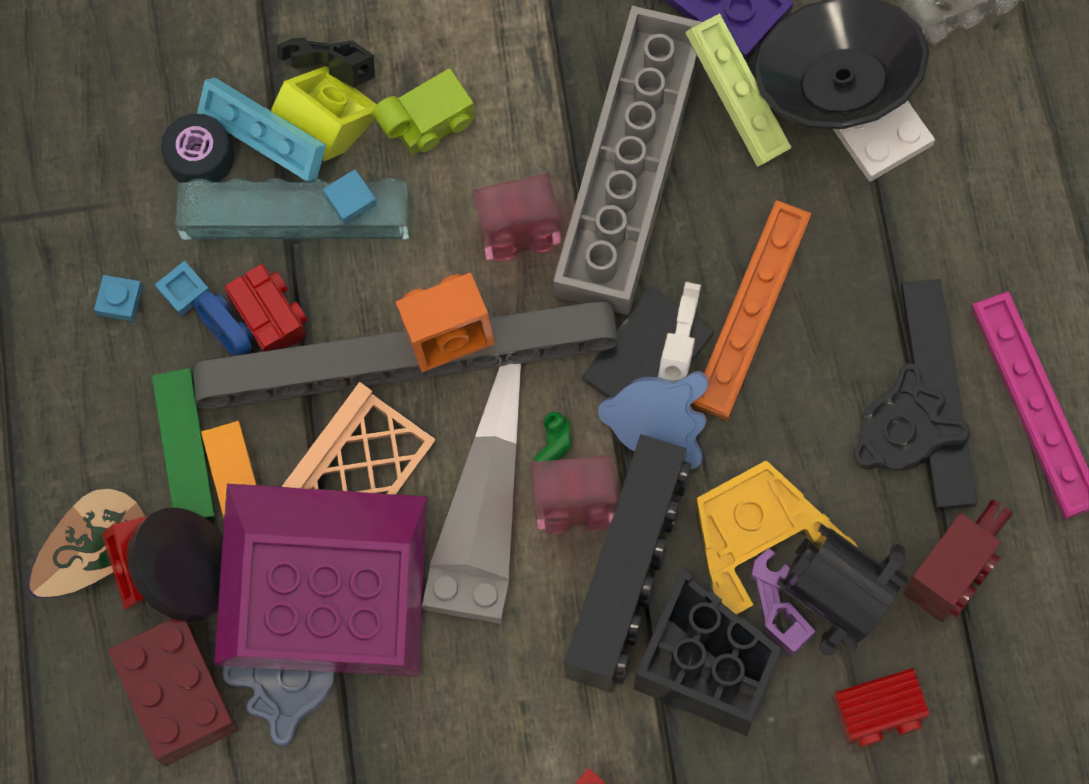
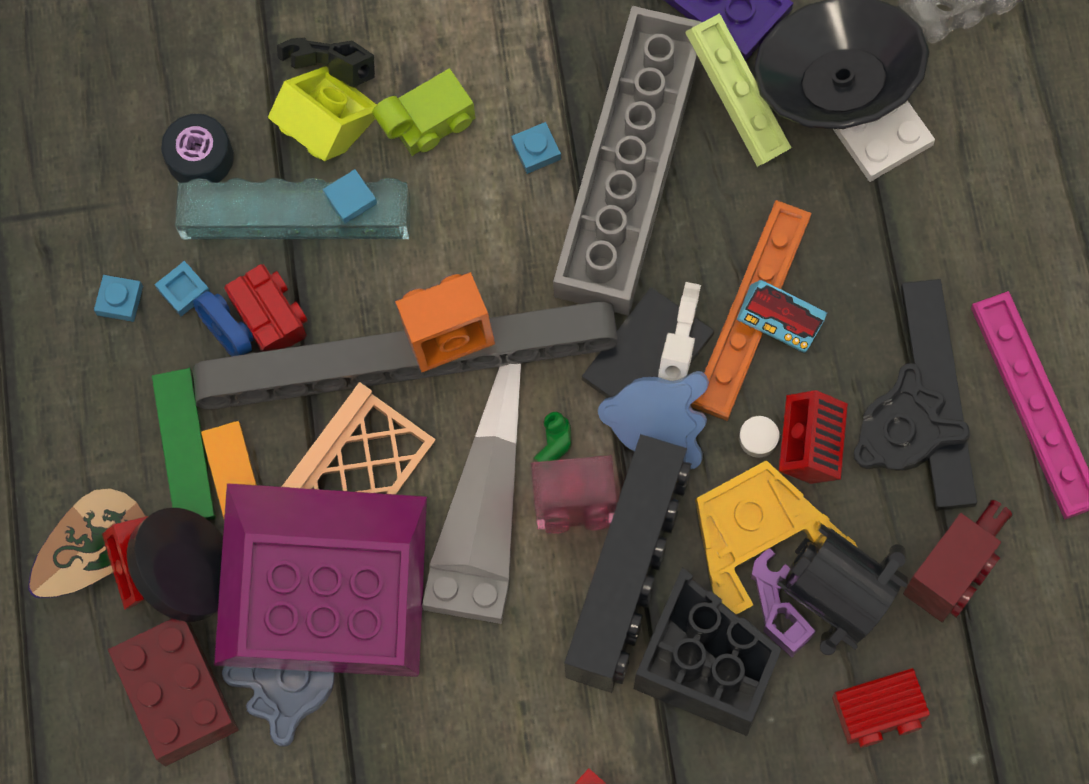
medium azure plate [197,78,326,182] -> none
clear pink brick [472,173,561,261] -> none
none -> dark azure plate [511,122,561,174]
none -> slope [737,280,827,353]
none -> white tile [739,416,779,458]
none -> red brick [779,390,848,484]

